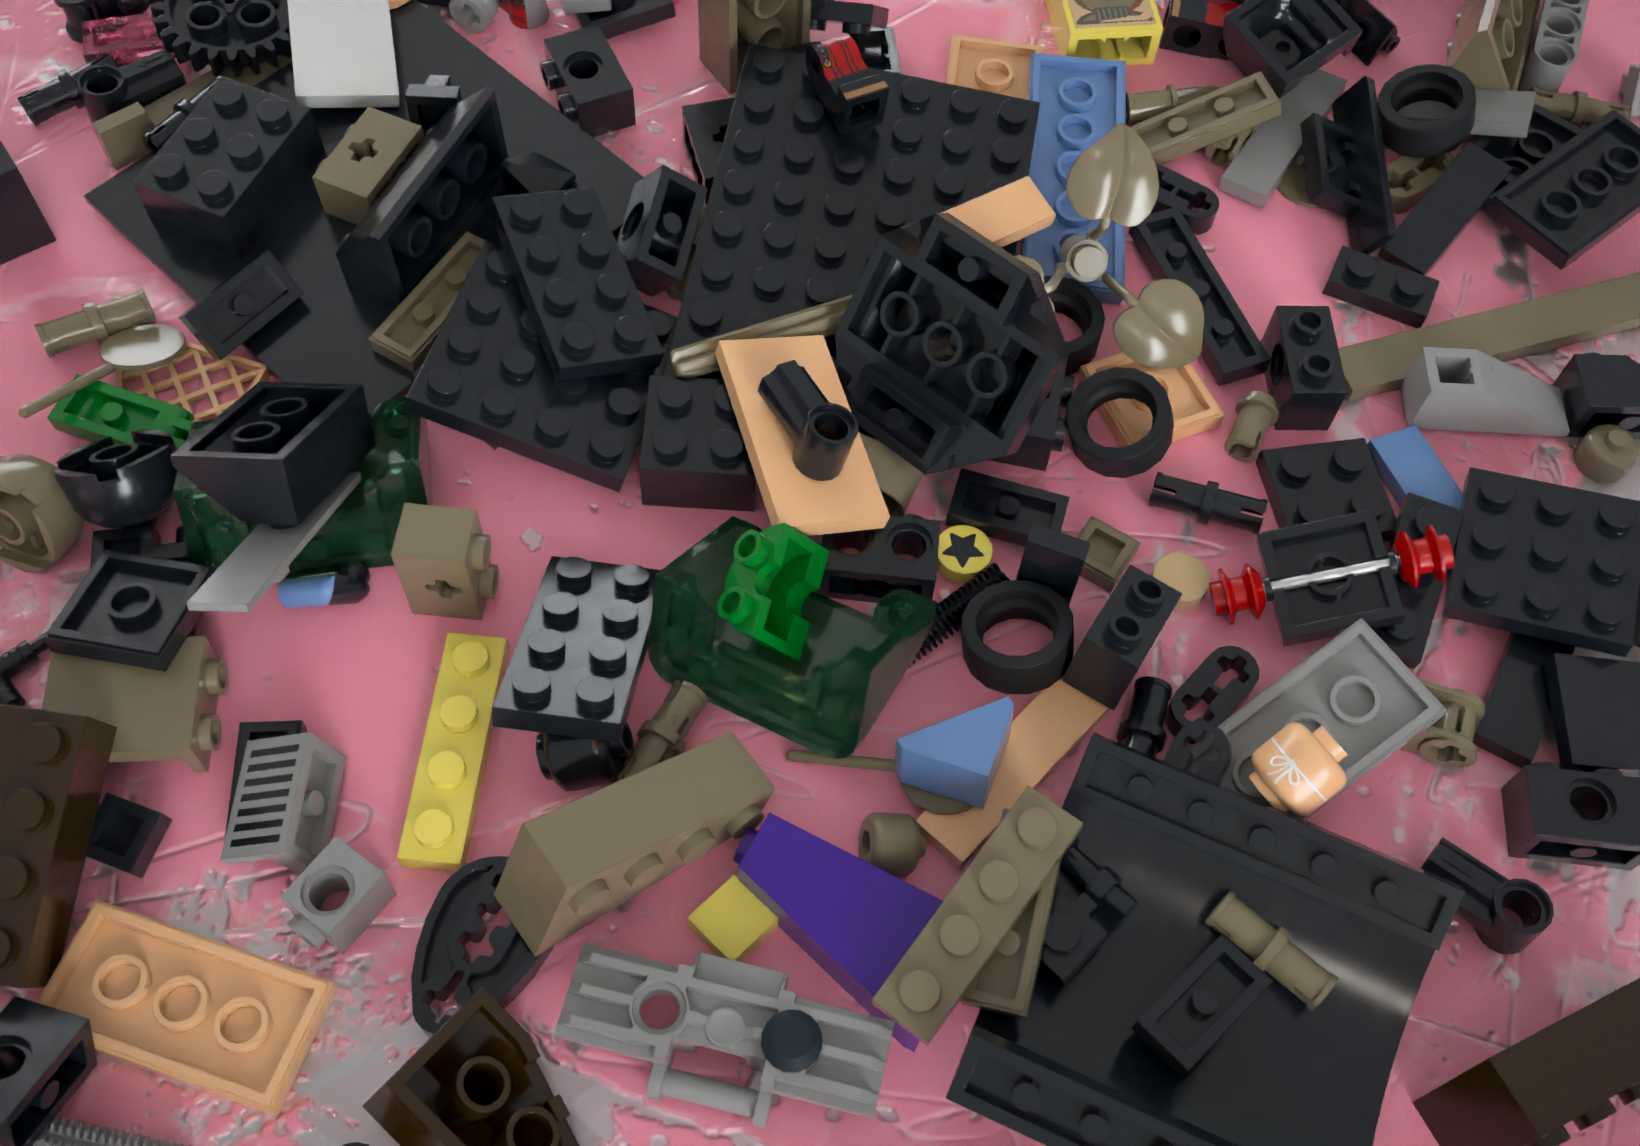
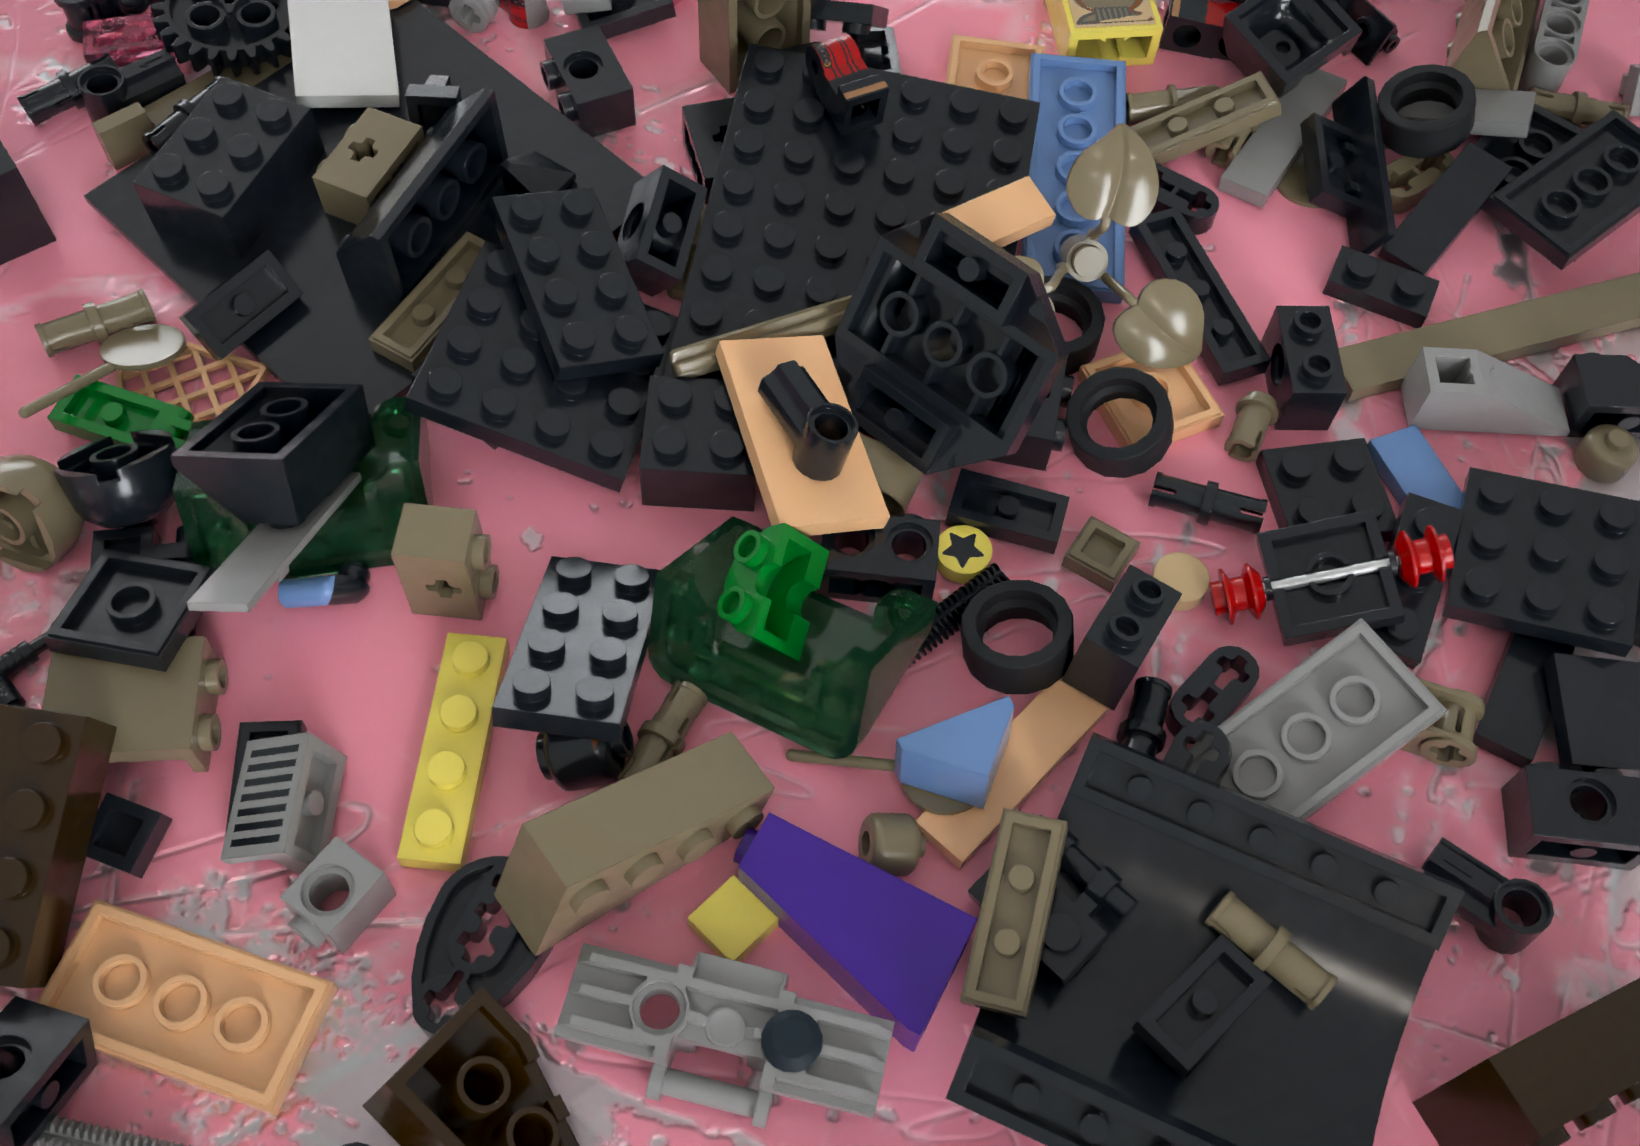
dark tan plate [872,785,1083,1046] -> none
black tile [1016,524,1091,606] -> none
light nougat head [1248,722,1348,816] -> none

